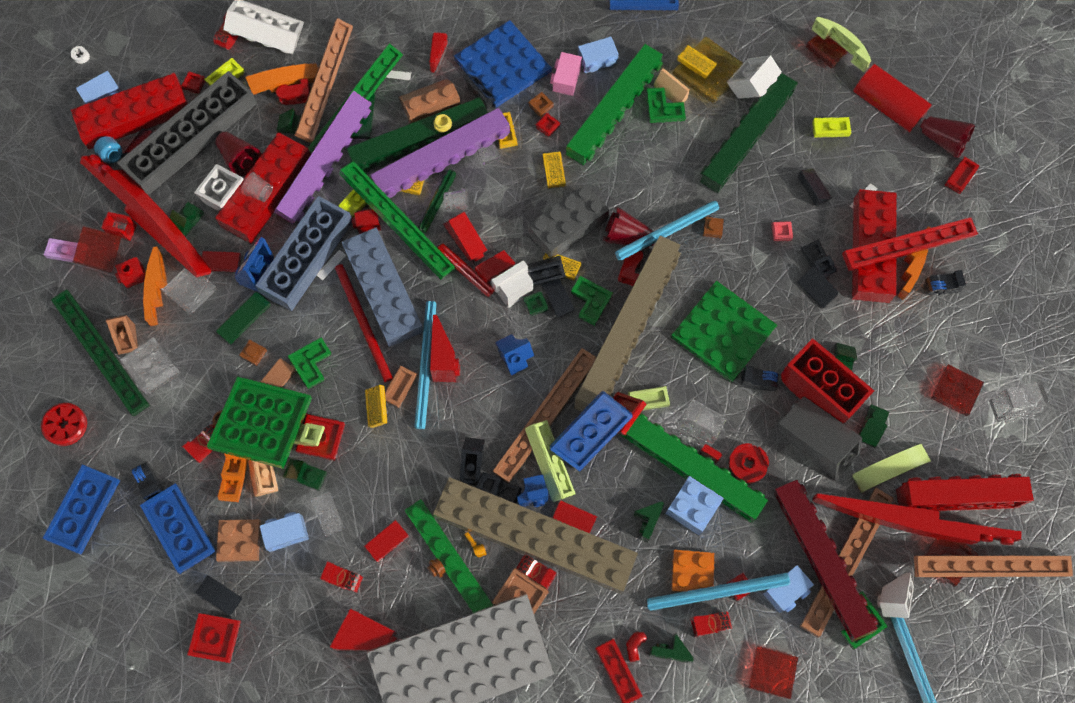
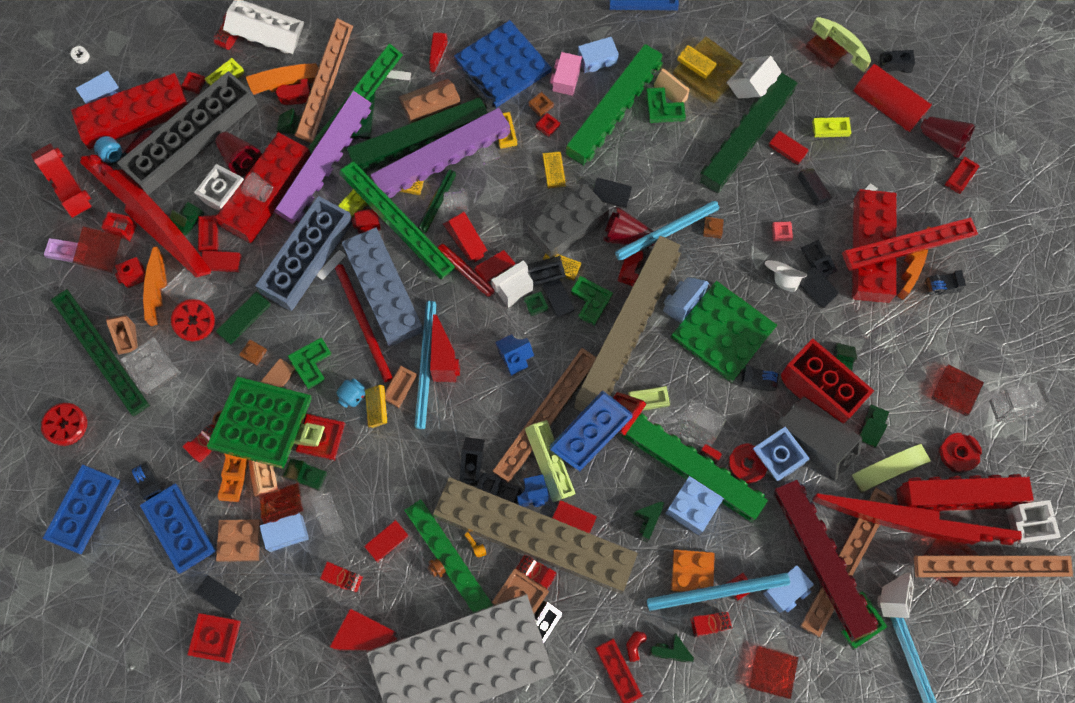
blue slope [235,237,275,293] -> none
light yellow plate [434,114,452,132] -> none
none -> red brick [31,143,92,218]
none -> red wheel [171,299,215,342]
none -> red tile [198,215,218,253]
none -> clear red plate [260,483,304,524]
none -> dark azure head [336,378,365,408]
none -> slope [534,601,562,643]
none -> black slope [593,178,632,208]
none -> light blue slope [663,277,709,324]
none -> light blue slope [753,427,810,481]
none -> white piece [765,260,807,292]
none -> red tile [768,130,809,165]
none -> black leg [879,50,915,73]
none -> red plate [939,433,982,473]
none -> white plate [1006,500,1061,544]

